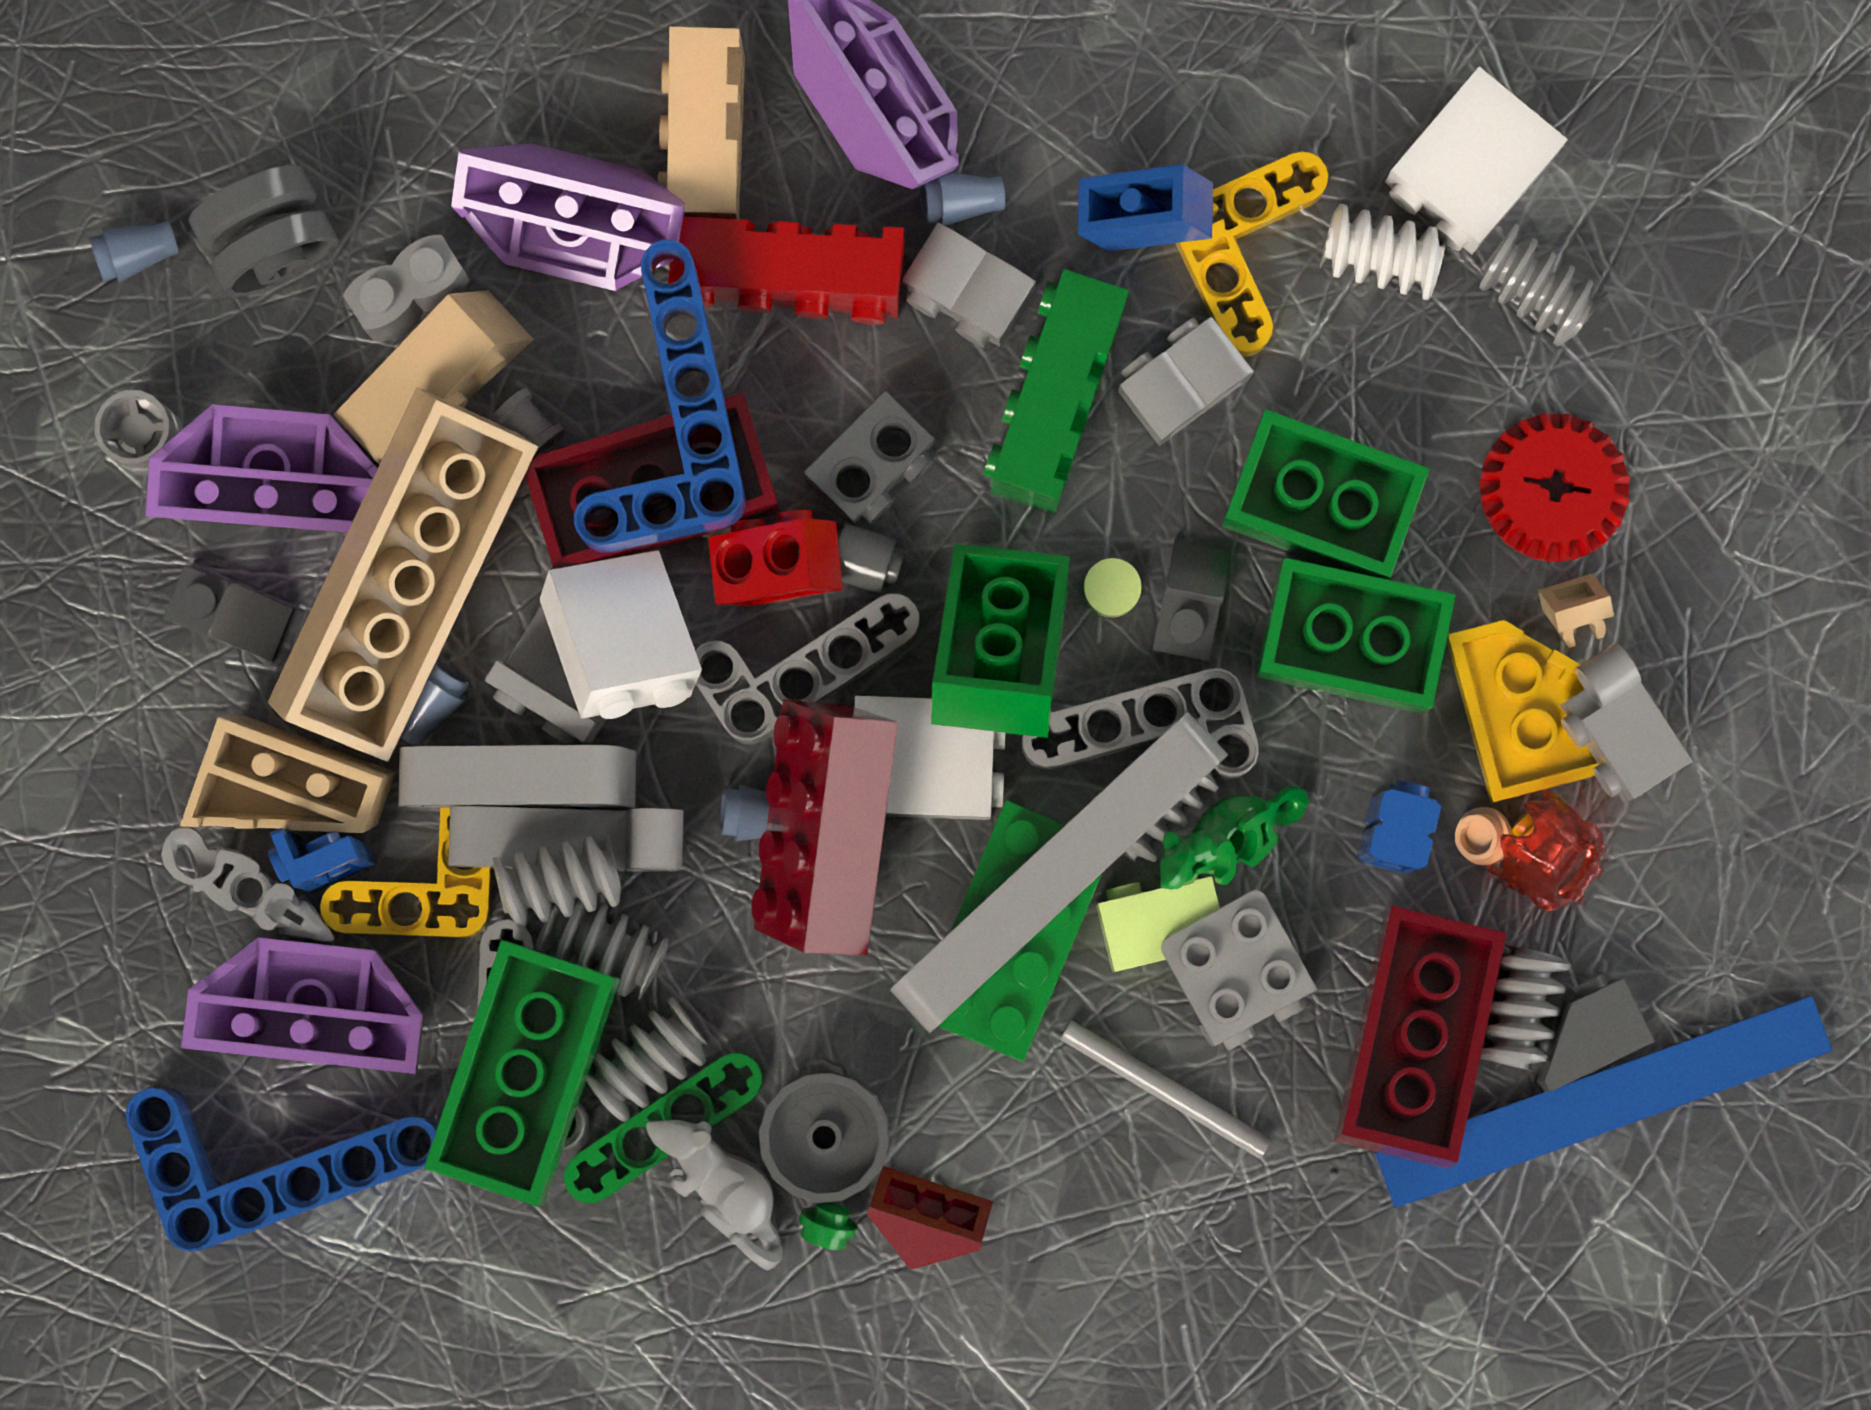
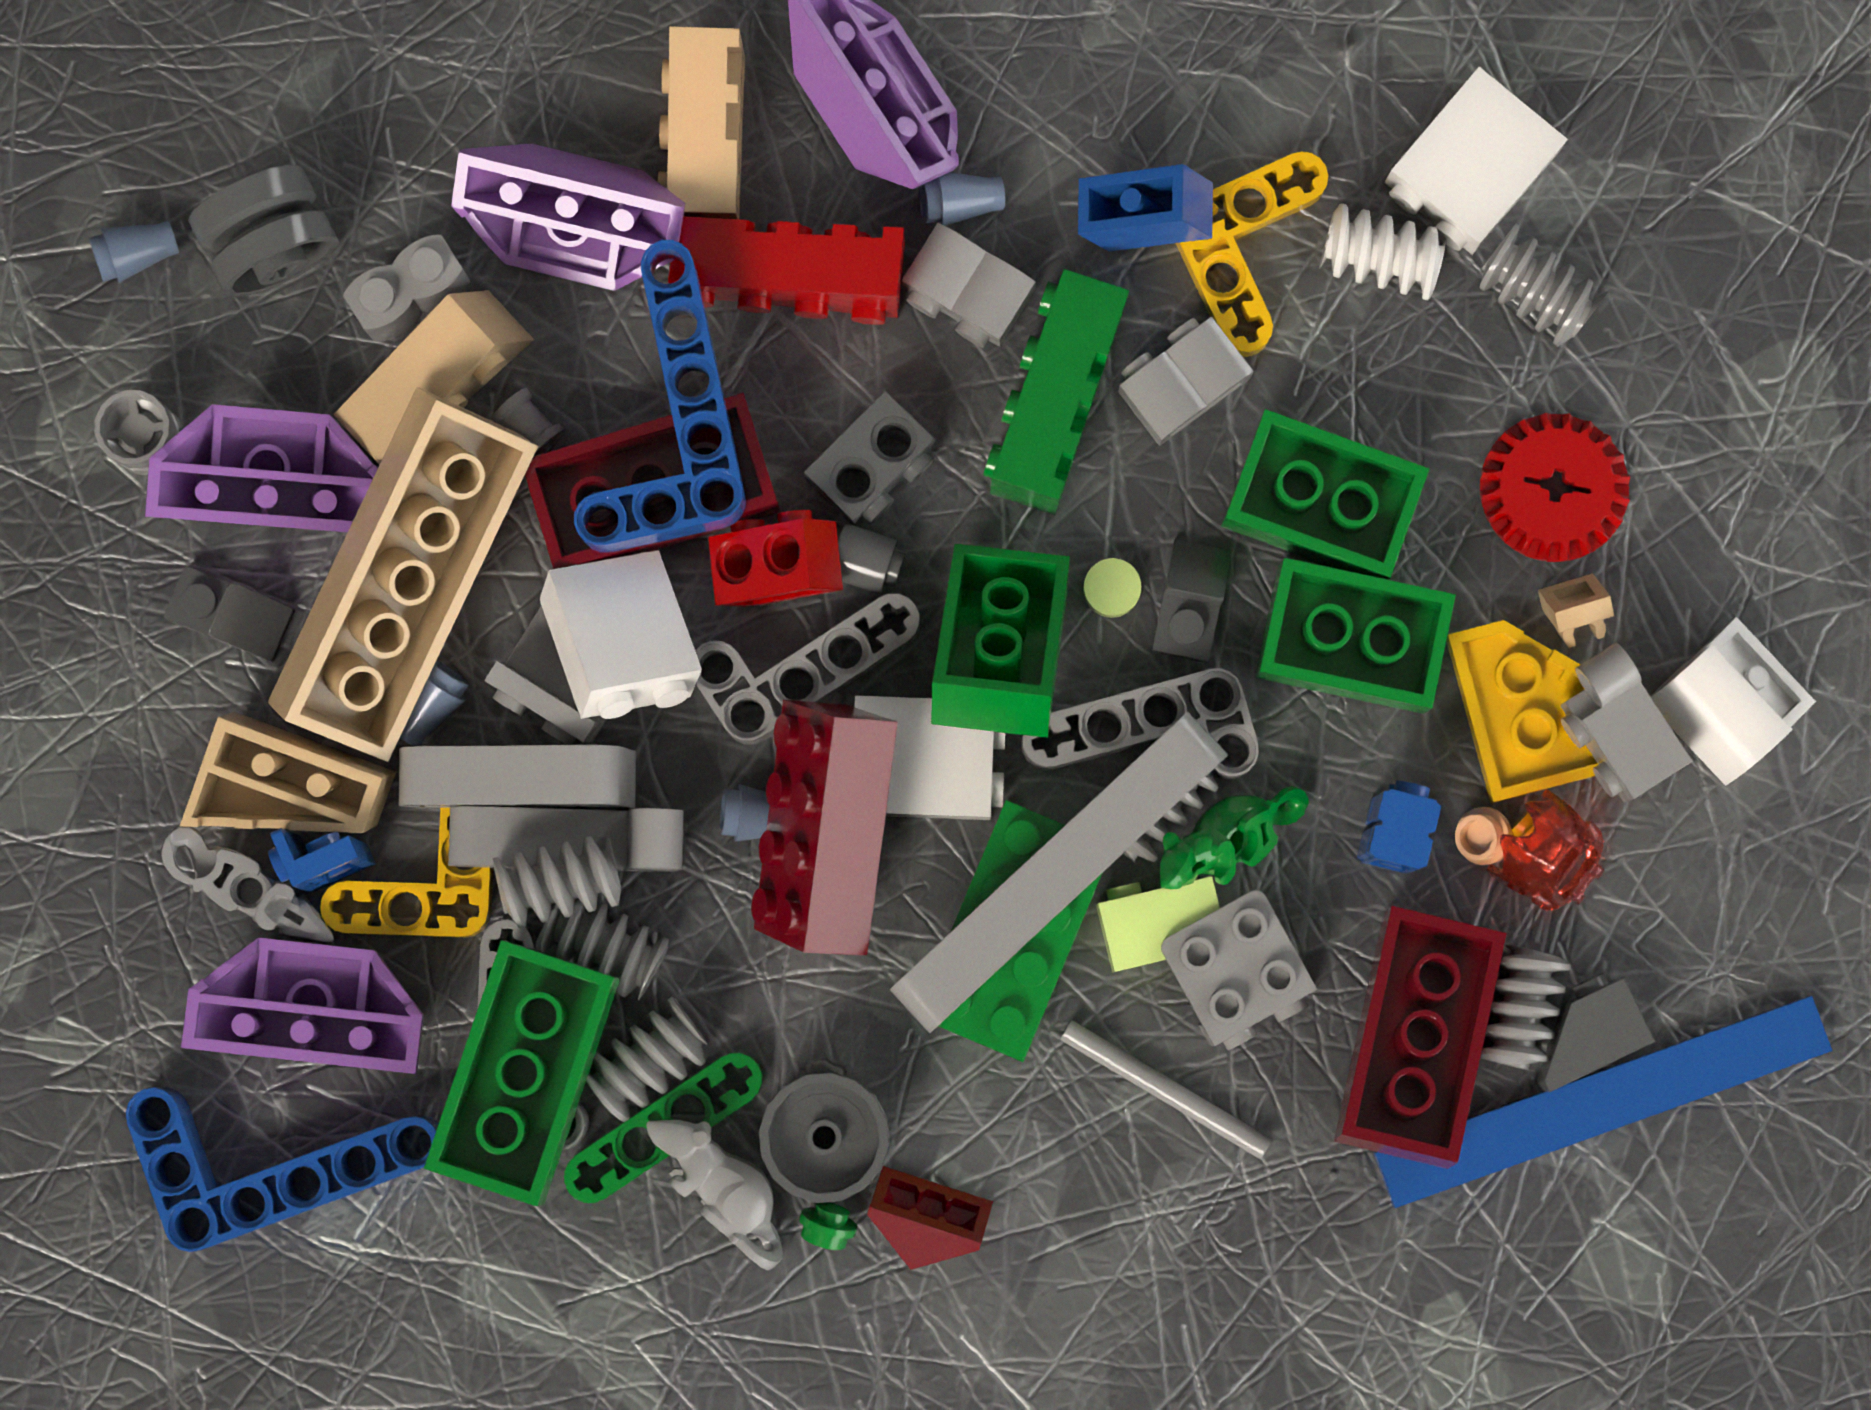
none -> white brick [1650,617,1816,786]

